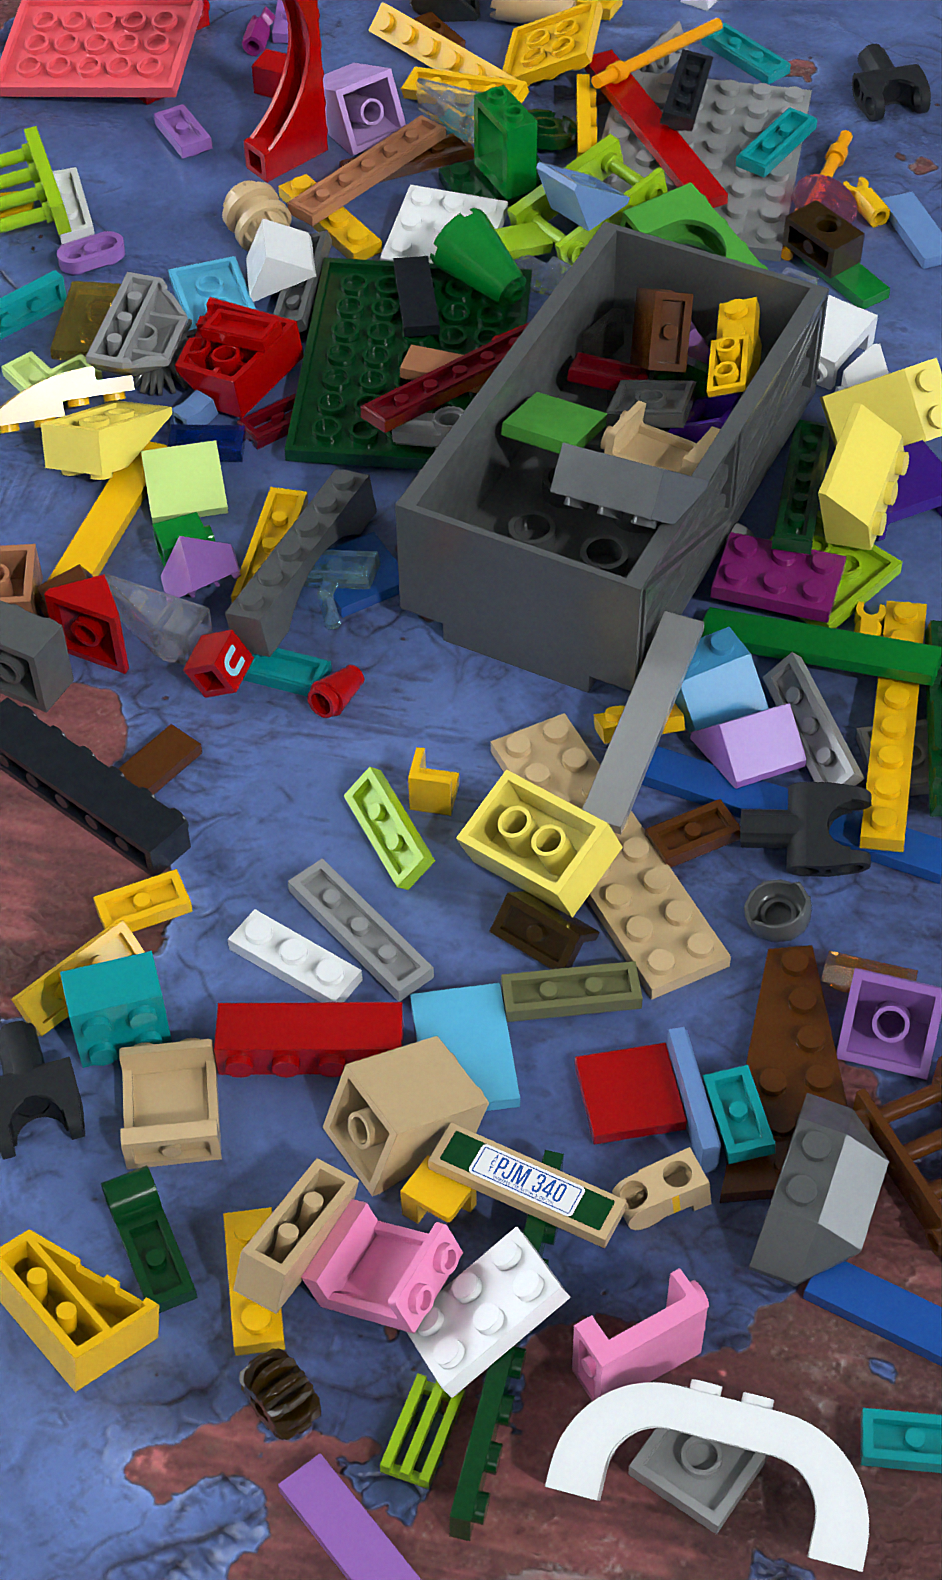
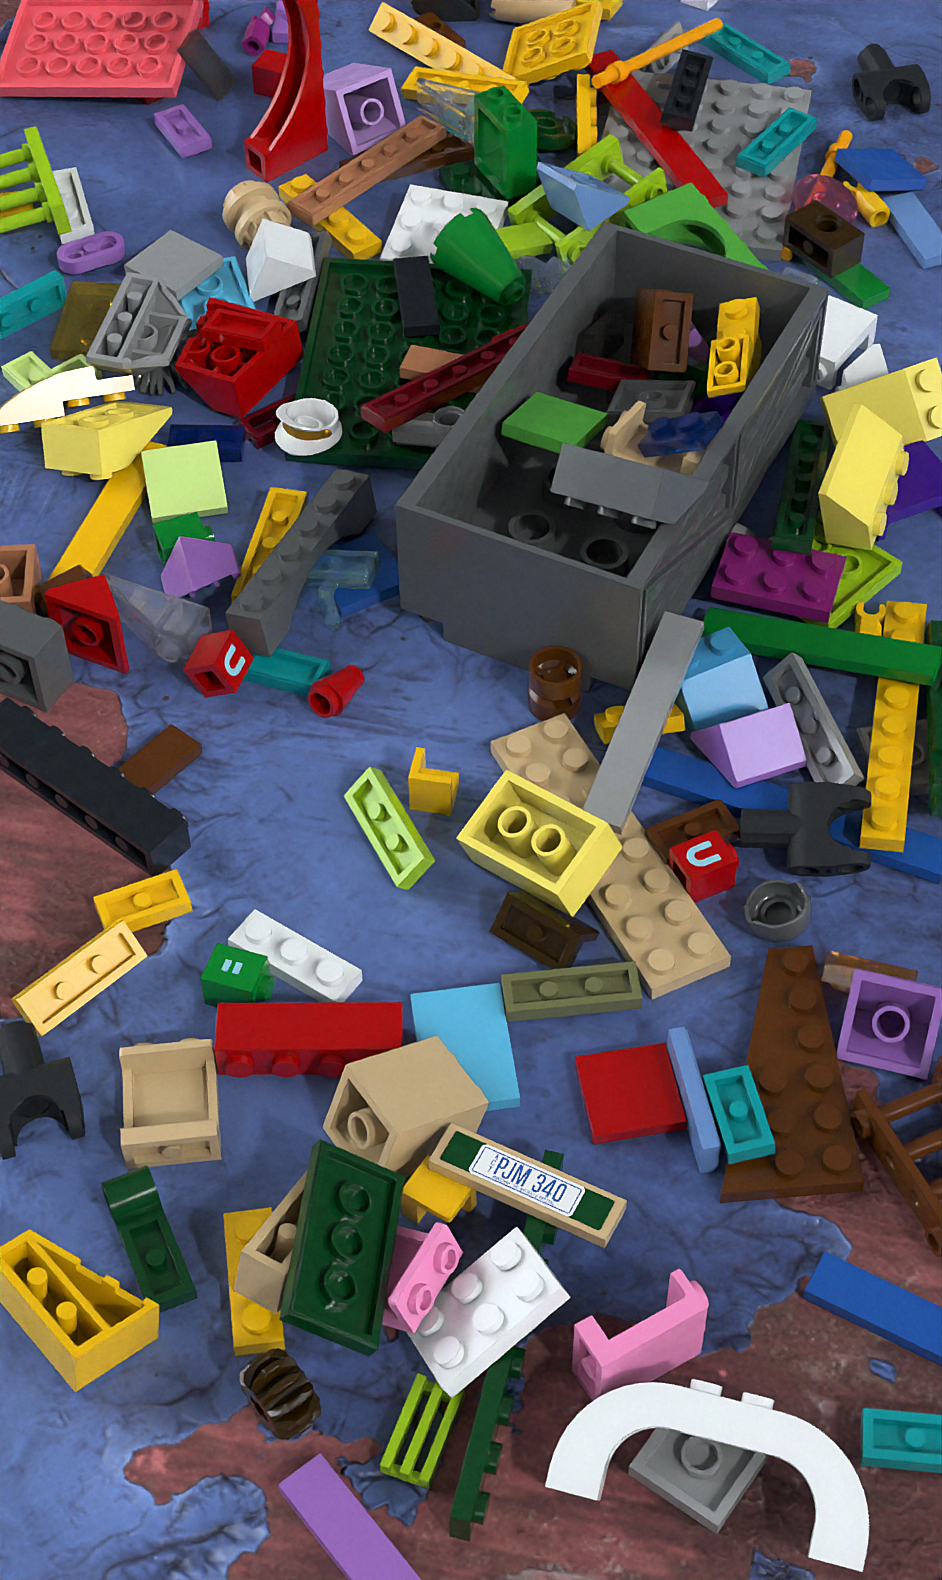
teal brick [60,951,172,1068] -> none
medium blue piece [170,389,218,438] -> none
light grey plate [288,858,434,1002] -> none
tan leg [612,1147,711,1230] -> none
dark grey wedge [748,1093,889,1287] -> none
none -> light grey tile [124,230,224,301]
none -> clear smoke tile [177,28,237,102]
none -> green brick [200,943,275,1007]
none -> white piece [275,398,342,456]
none -> dark green tile [279,1139,405,1357]
none -> reddish brown wheel [528,645,583,721]
none -> clear blue plate [637,411,725,458]
none -> red brick [668,829,739,903]
none -> blue tile [834,149,927,191]

